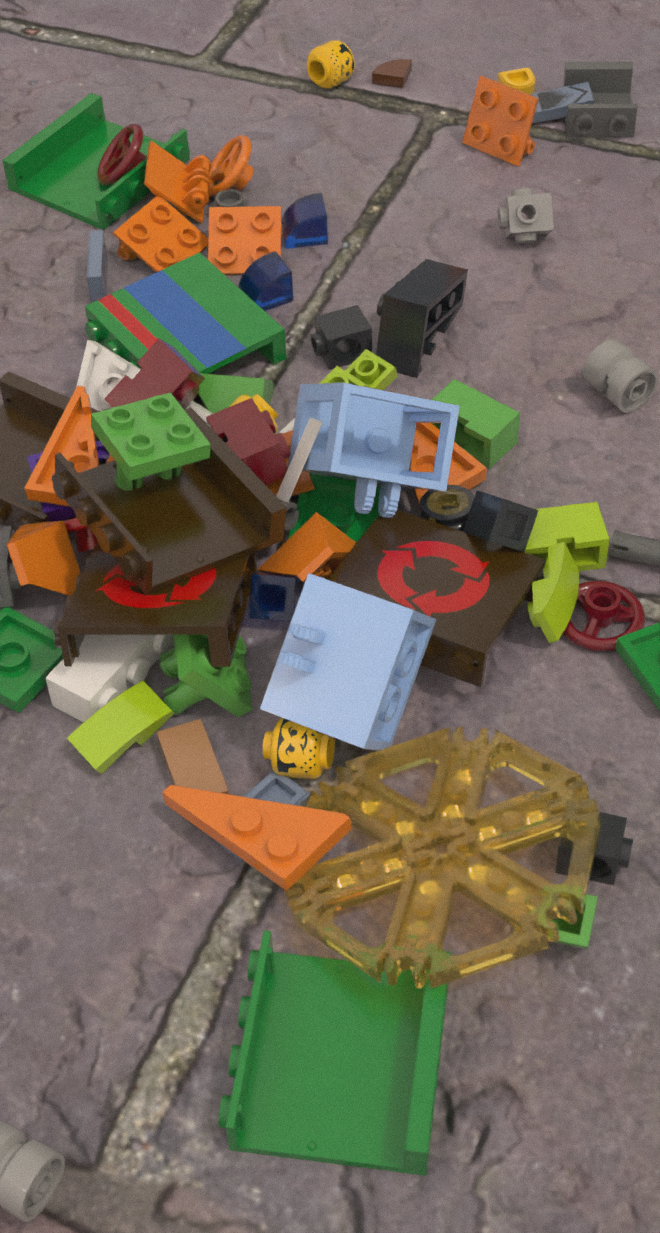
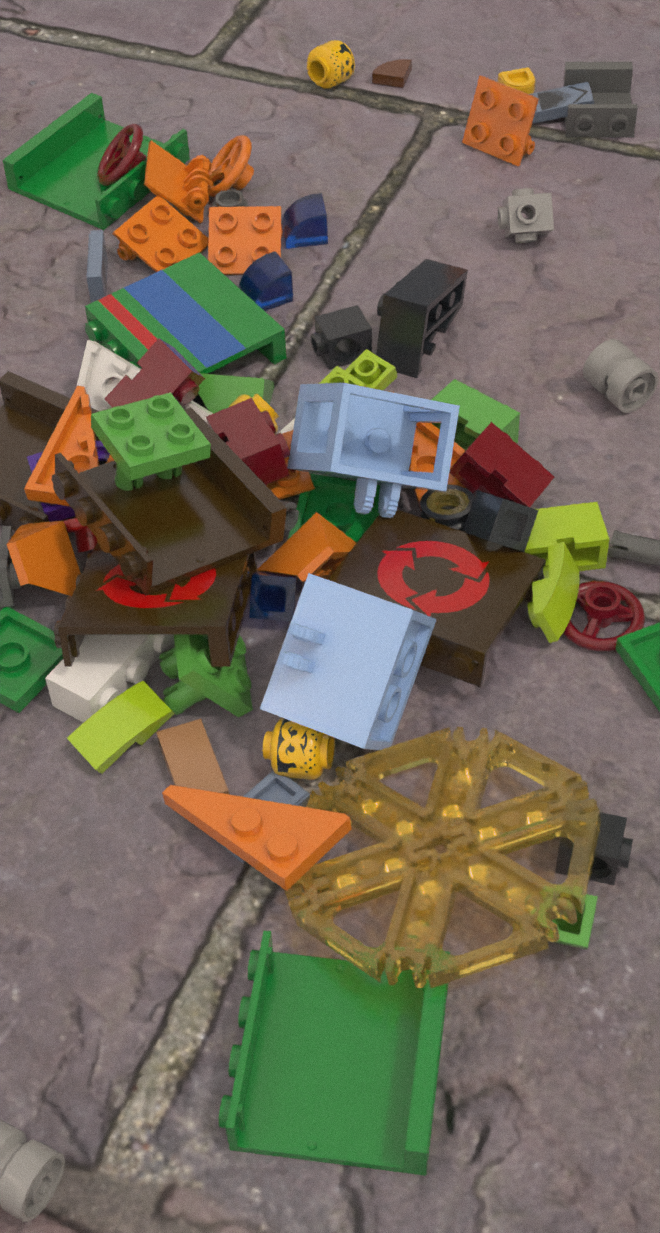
white sticker [276,417,322,502] -> none
none -> dark red brick [449,422,555,507]

